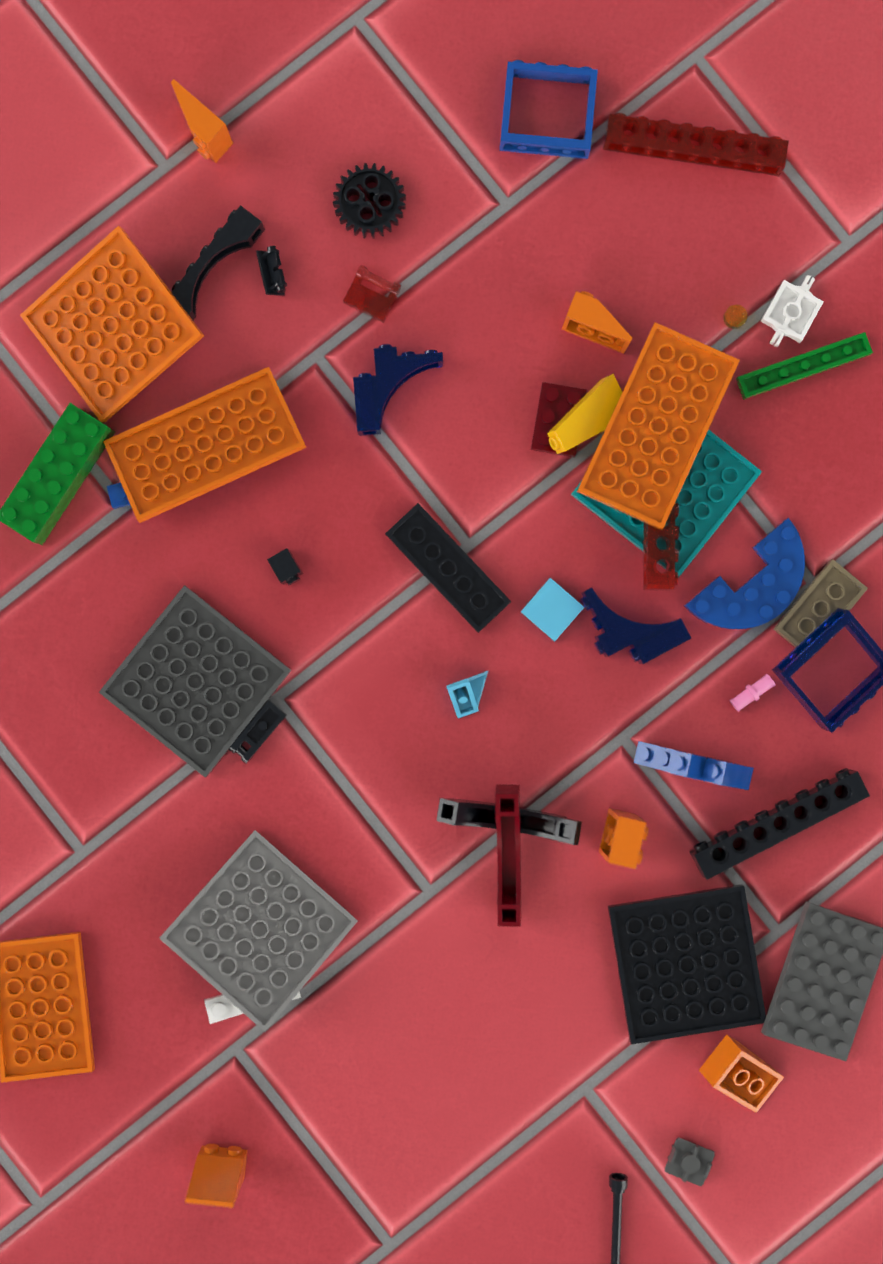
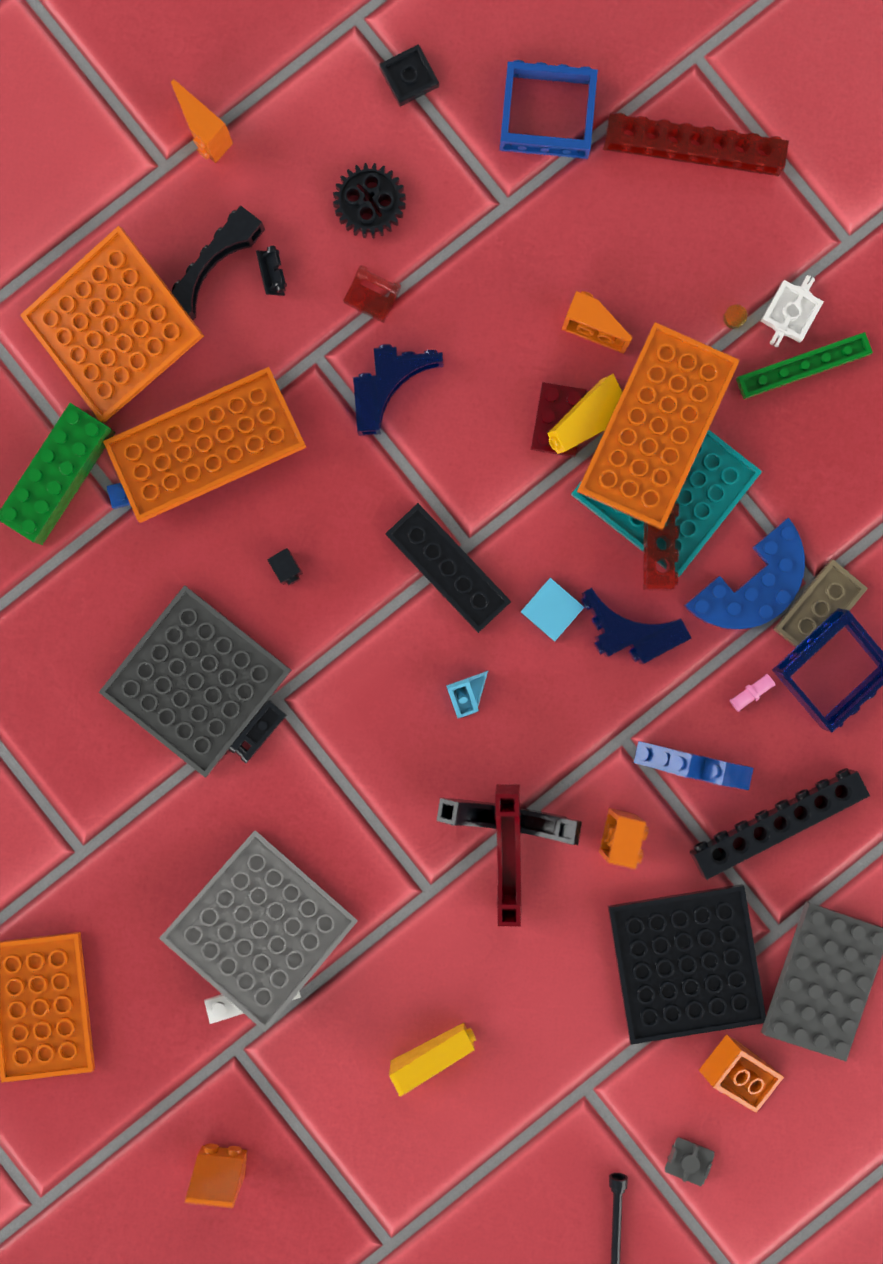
none -> black plate [379,44,439,107]
none -> yellow slope [389,1023,476,1096]

